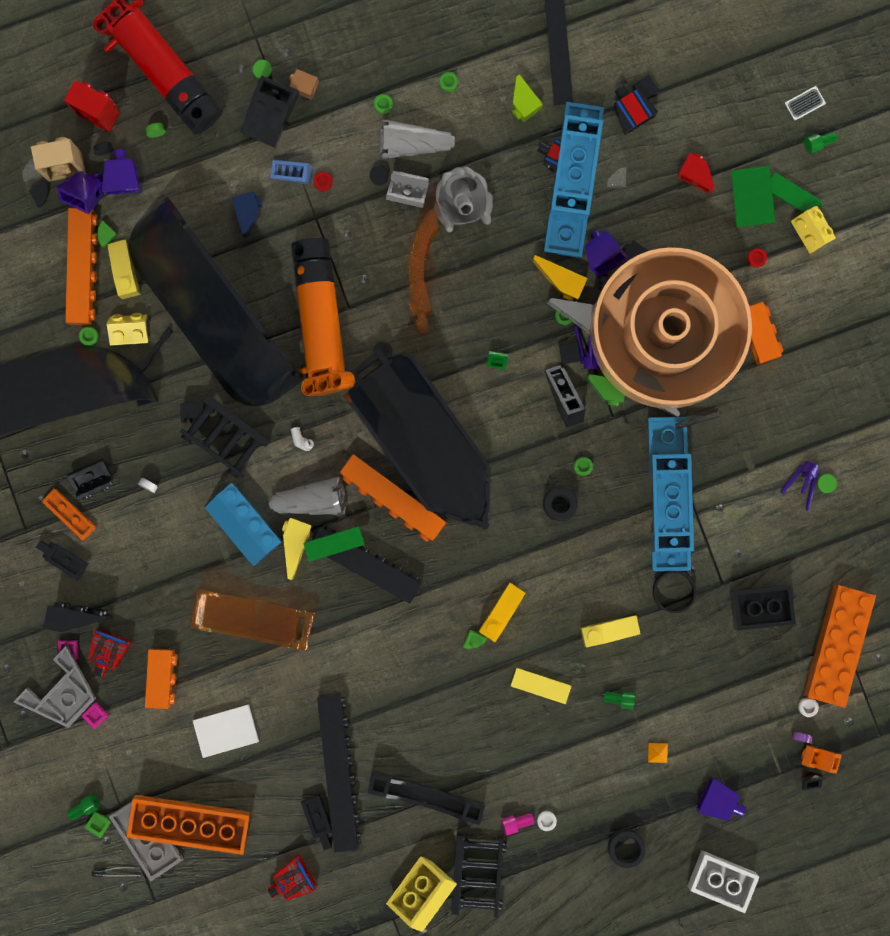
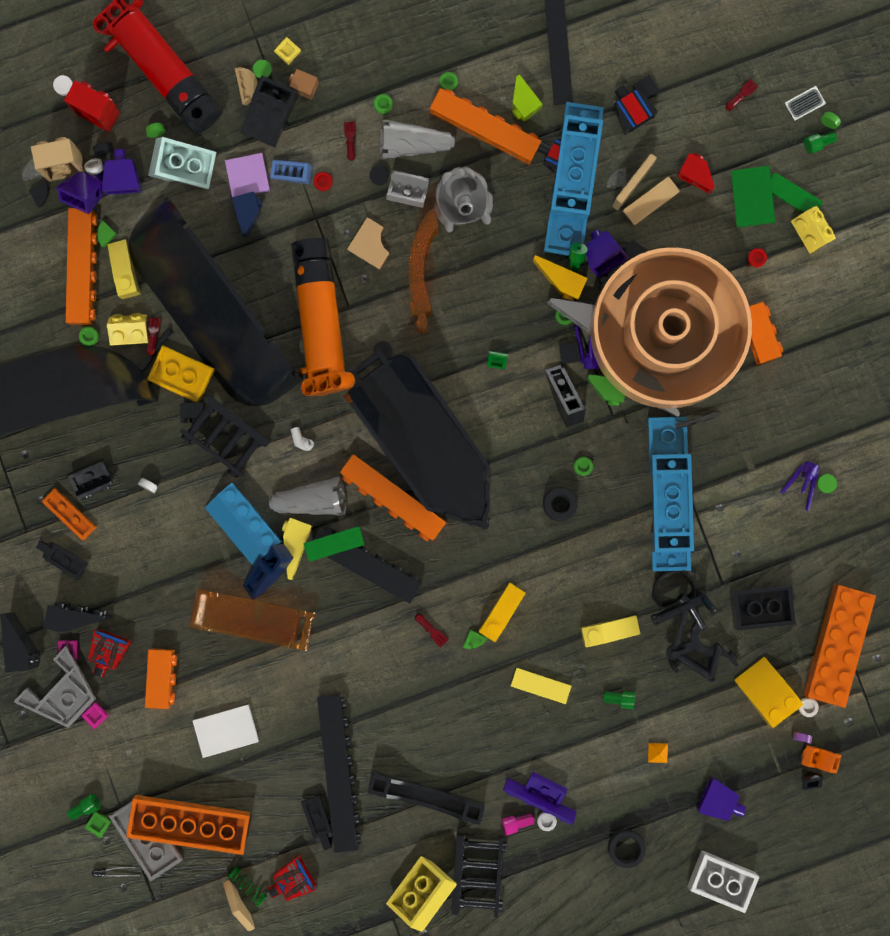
none -> black slope [0,612,40,673]
none -> white tile [53,75,73,96]
none -> white tile [84,158,104,176]
none -> dark red piece [146,317,161,356]
none -> yellow tile [147,345,215,403]
none -> light aqua slope [148,137,216,189]
none -> tan tile [223,880,255,931]
none -> lavender tile [225,153,270,197]
none -> green piece [227,866,267,907]
none -> tan tile [235,67,258,105]
none -> dark blue slope [243,544,293,600]
none -> light yellow tile [274,37,301,65]
none -> dark red piece [344,121,356,161]
none -> tan tile [347,217,390,270]
none -> dark red piece [415,614,449,648]
none -> orange brick [430,88,542,165]
none -> dark purple bracket [503,772,576,825]
none -> green piece [568,242,587,273]
none -> tan tile [612,154,657,211]
none -> tan tile [622,176,680,226]
none -> black piece [650,588,739,682]
none -> dark red piece [725,79,758,111]
none -> yellow slope [734,657,804,728]
none -> bright green tile [821,112,841,130]

